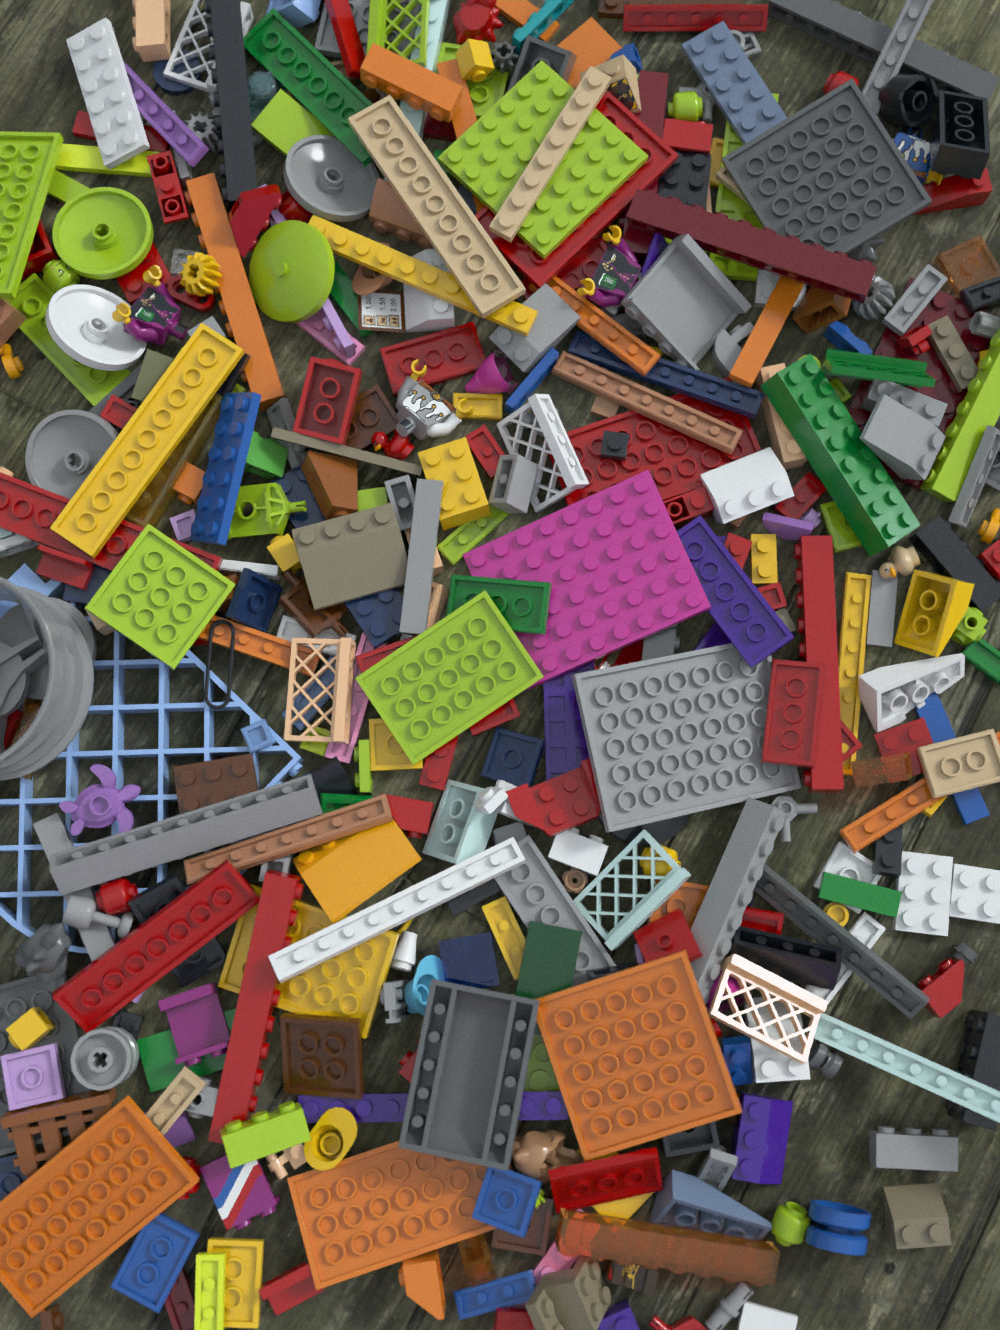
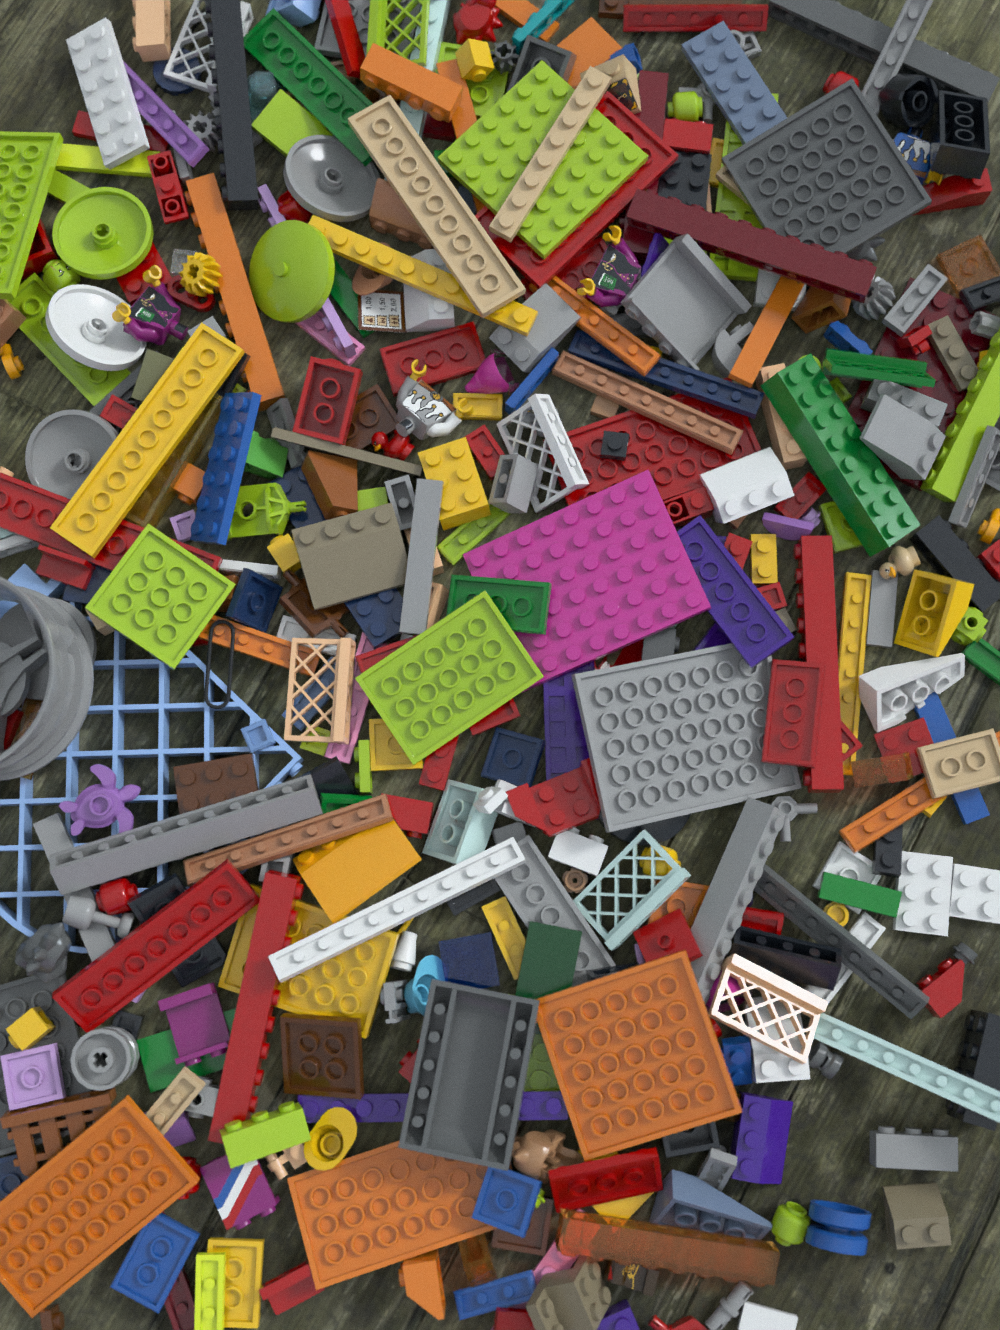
red slope [229,184,282,258] -> none

